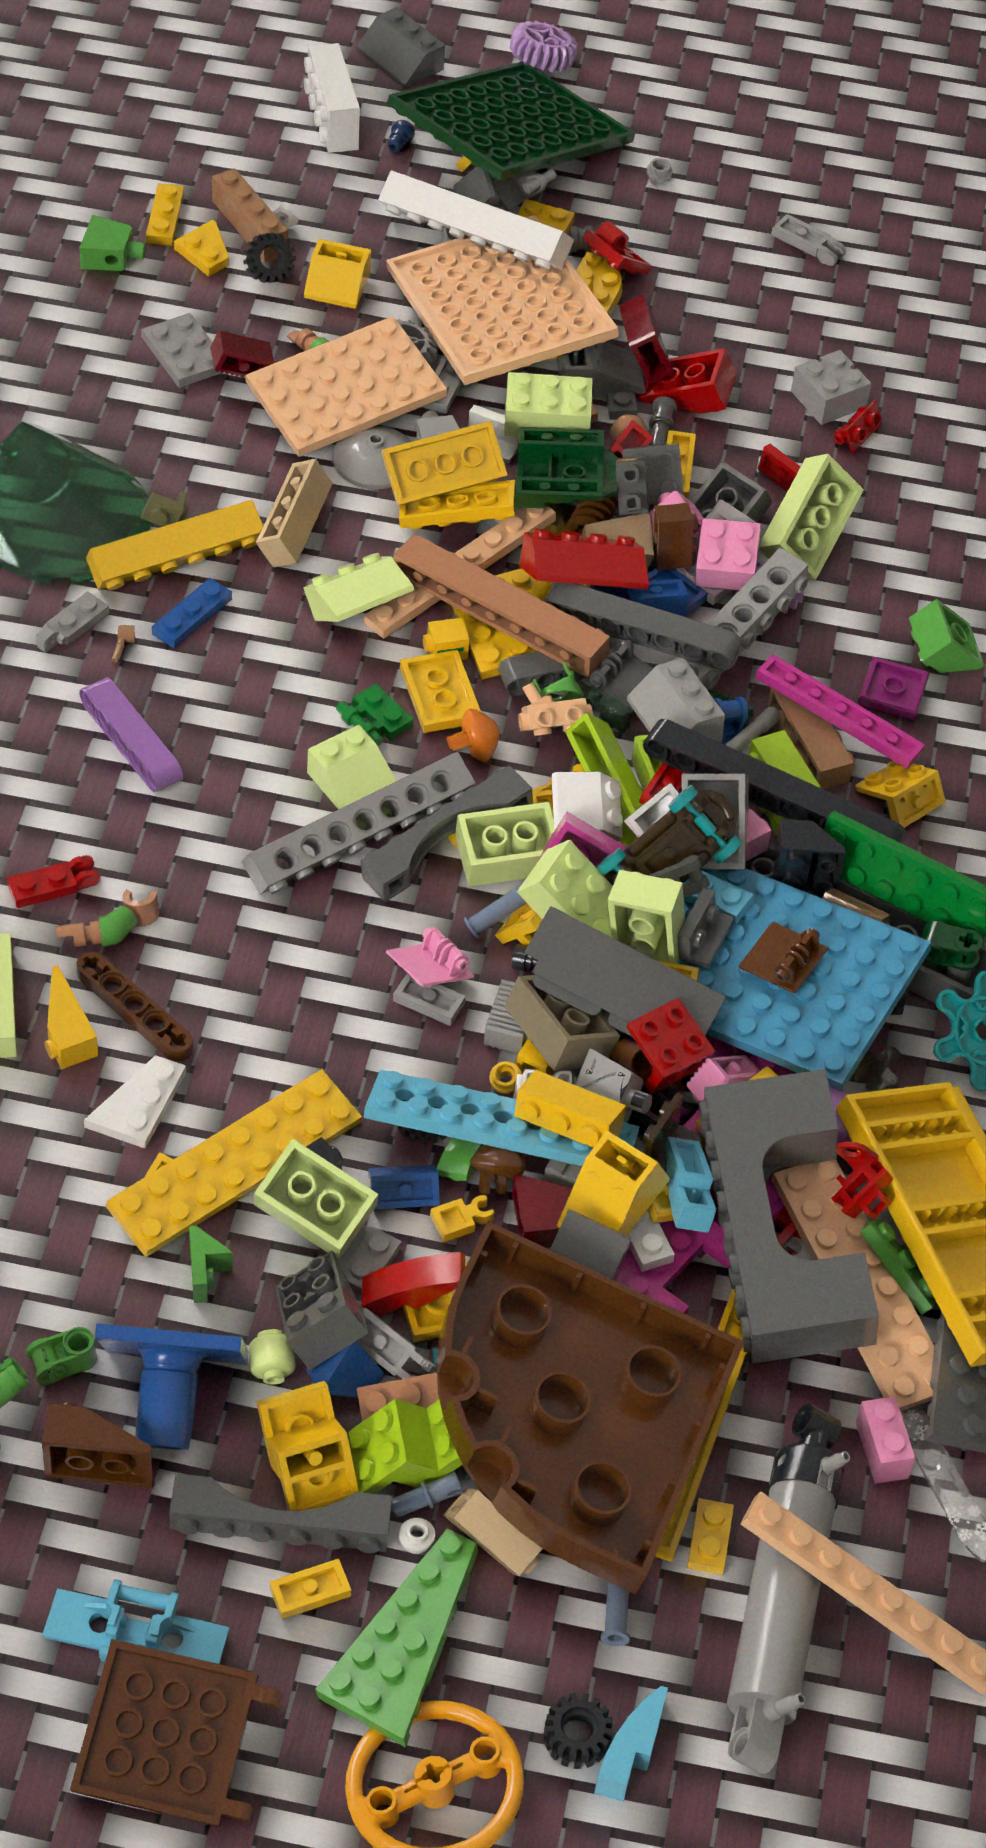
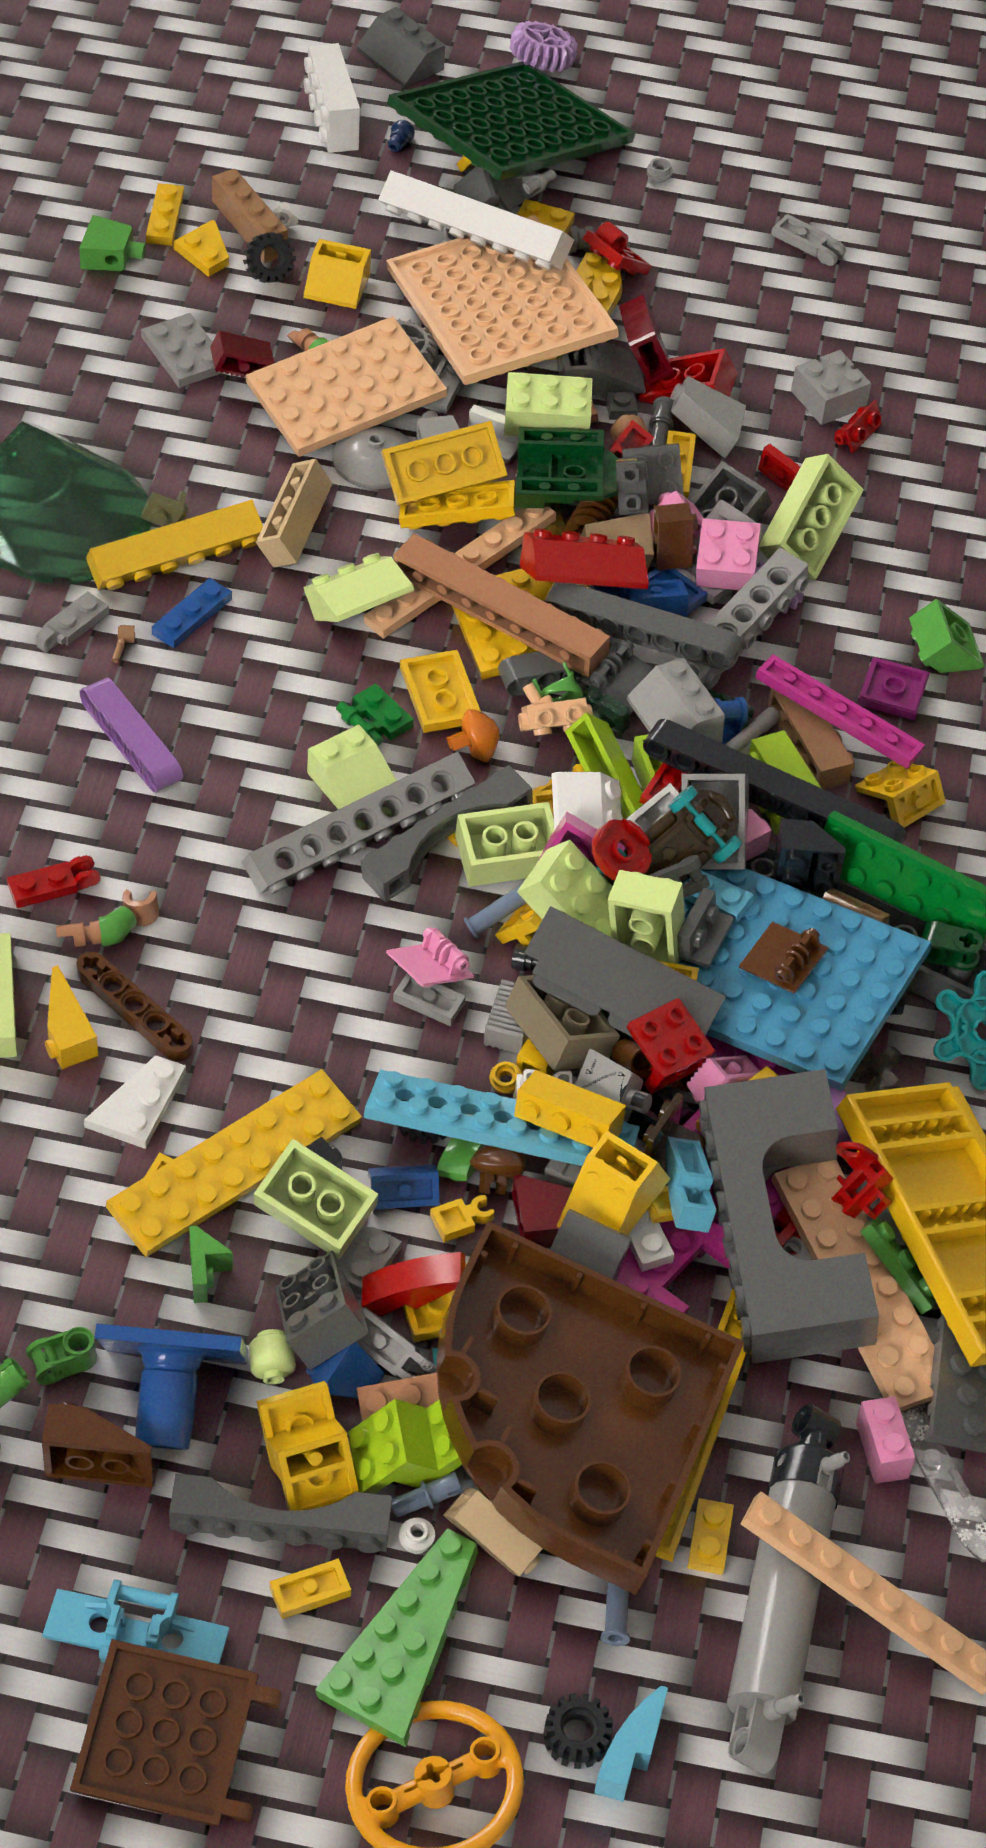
yellow brick [423,617,469,660] -> none
none -> red tile [592,819,652,881]
none -> light grey slope [670,376,746,458]

